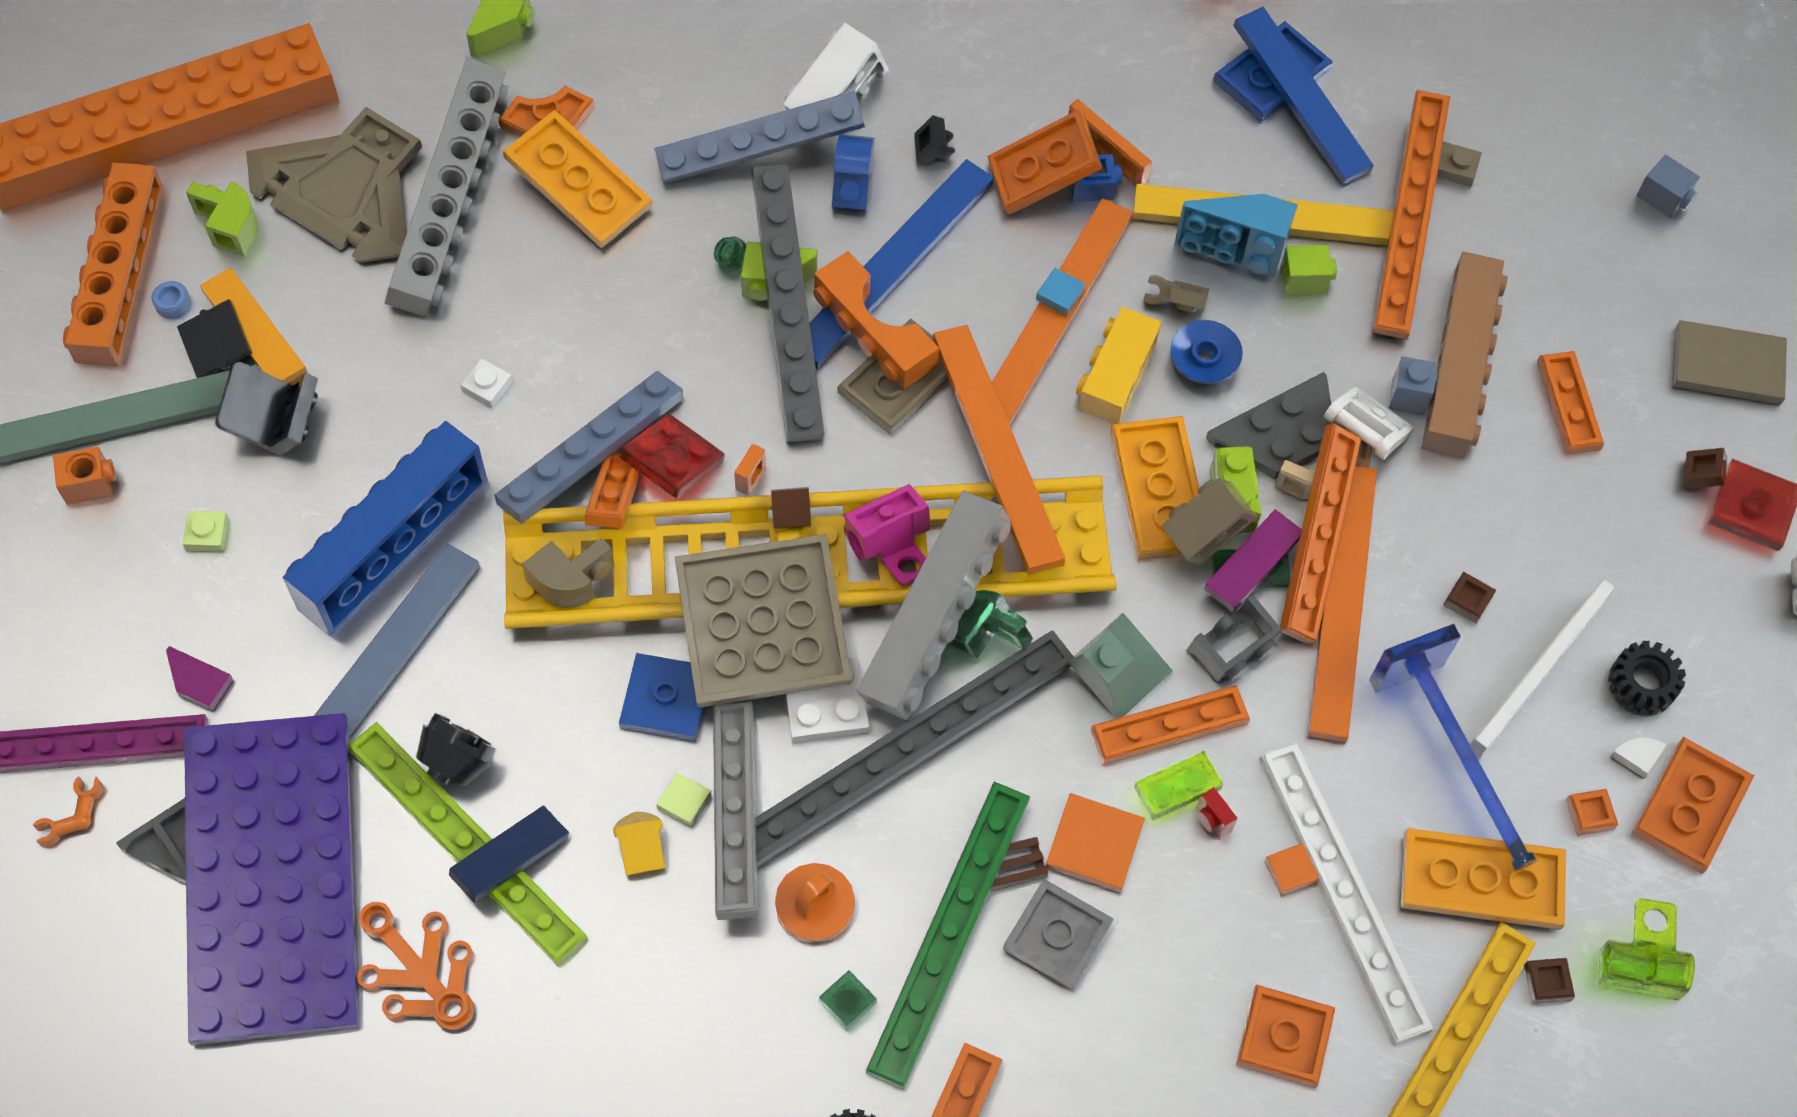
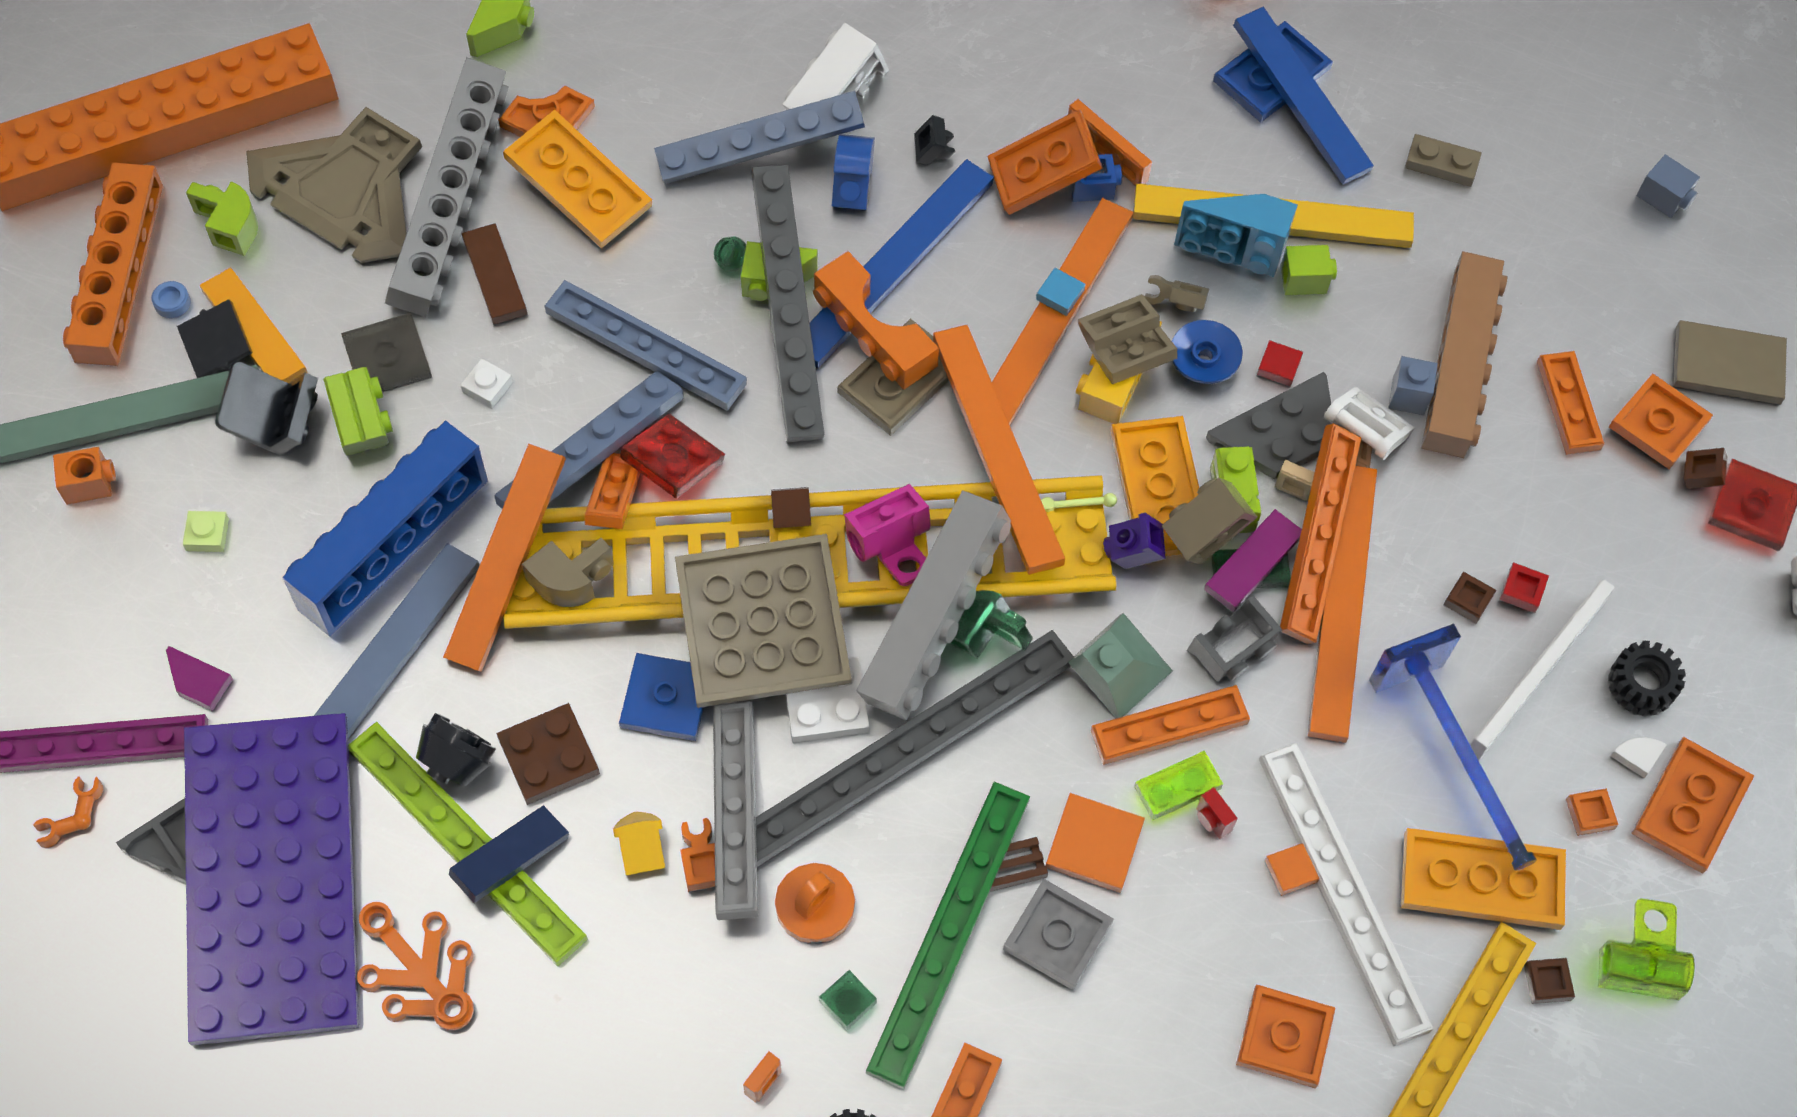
yellowish green tile [656,772,711,827] -> none
orange tile [734,443,766,496] -> none
orange tile [1372,90,1451,340] -> none
none -> lime brick [323,367,393,456]
none -> clear smoke tile [341,313,432,392]
none -> orange tile [443,443,566,672]
none -> reddish brown tile [461,223,528,325]
none -> reddish brown plate [496,703,600,805]
none -> sand blue plate [544,280,747,411]
none -> orange plate [680,818,715,892]
none -> orange tile [743,1051,781,1103]
none -> yellowish green hinge [1041,493,1117,512]
none -> dark tan slope [1078,294,1177,384]
none -> dark purple brick [1103,513,1166,569]
none -> red tile [1257,340,1303,387]
none -> red plate [1499,562,1549,613]
none -> orange plate [1609,373,1713,470]

